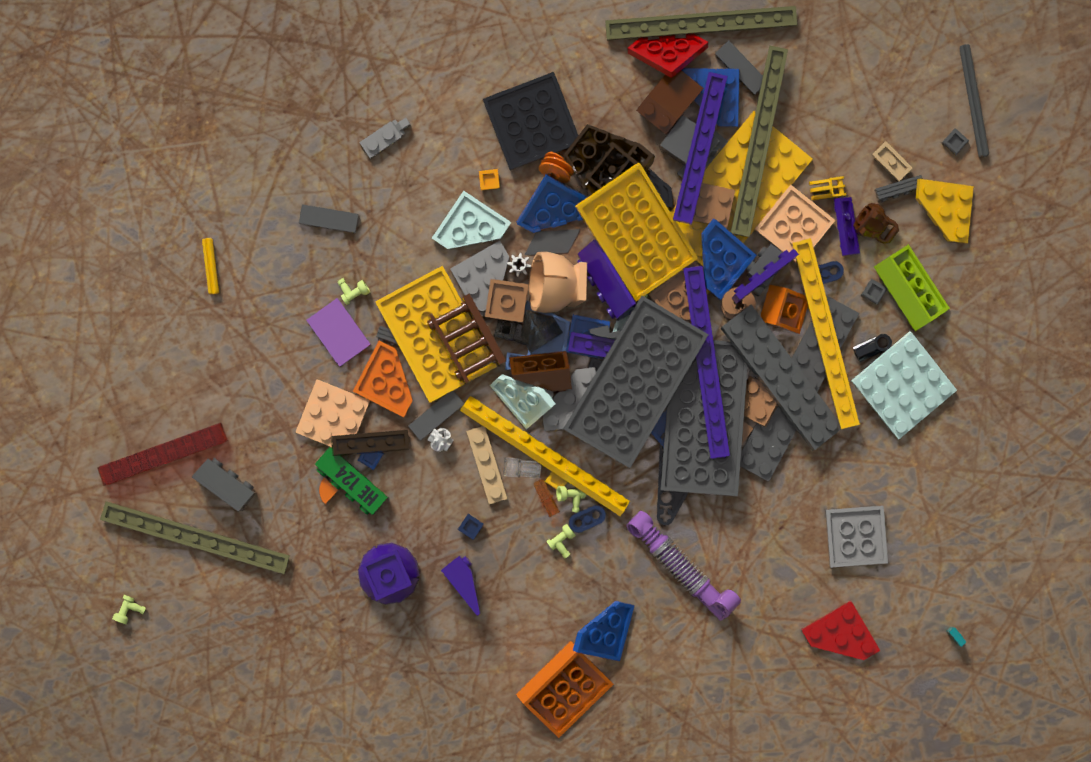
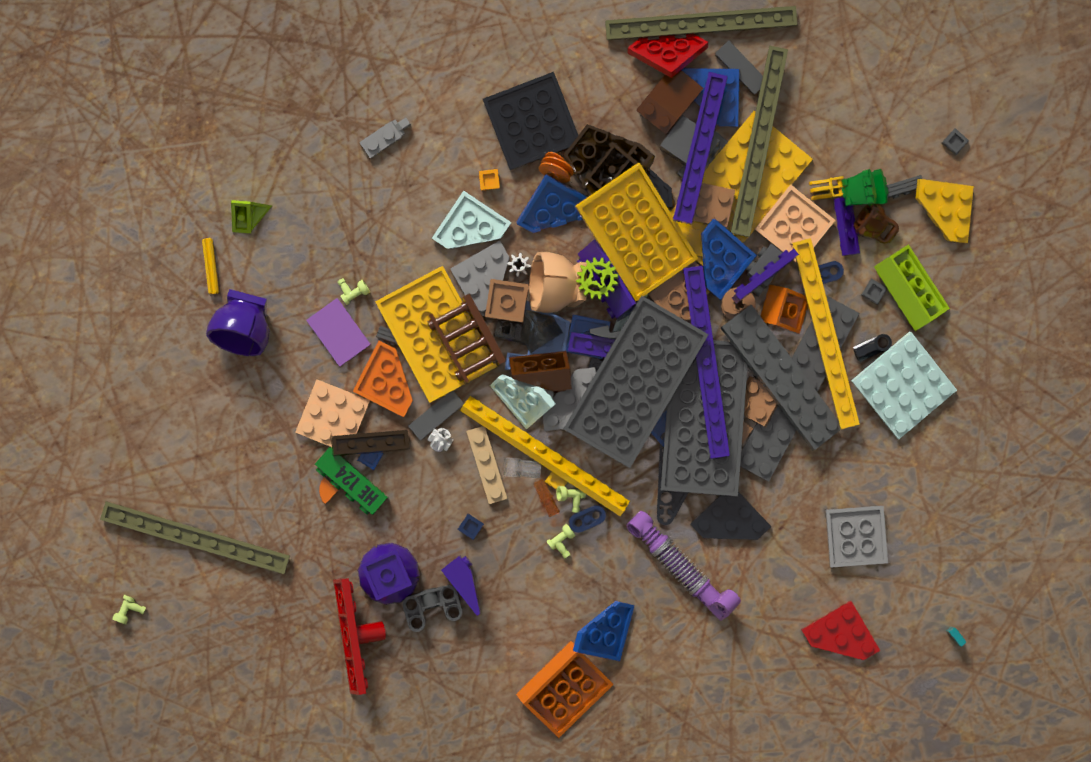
clear red beam [97,423,228,486] -> none
dark grey slope [192,458,256,512] -> none
dark grey tile [299,204,359,233] -> none
dark grey sticker [525,229,580,255] -> none
tan plate [872,141,912,182] -> none
dark grey axle [959,44,989,157] -> none
none -> dark purple plate [206,289,270,356]
none -> lime slope [231,200,272,234]
none -> red plate [333,578,386,695]
none -> dark grey beam [403,585,463,632]
none -> lime gear [576,258,619,300]
none -> black plate [690,492,771,540]
none -> green piece [841,169,889,206]

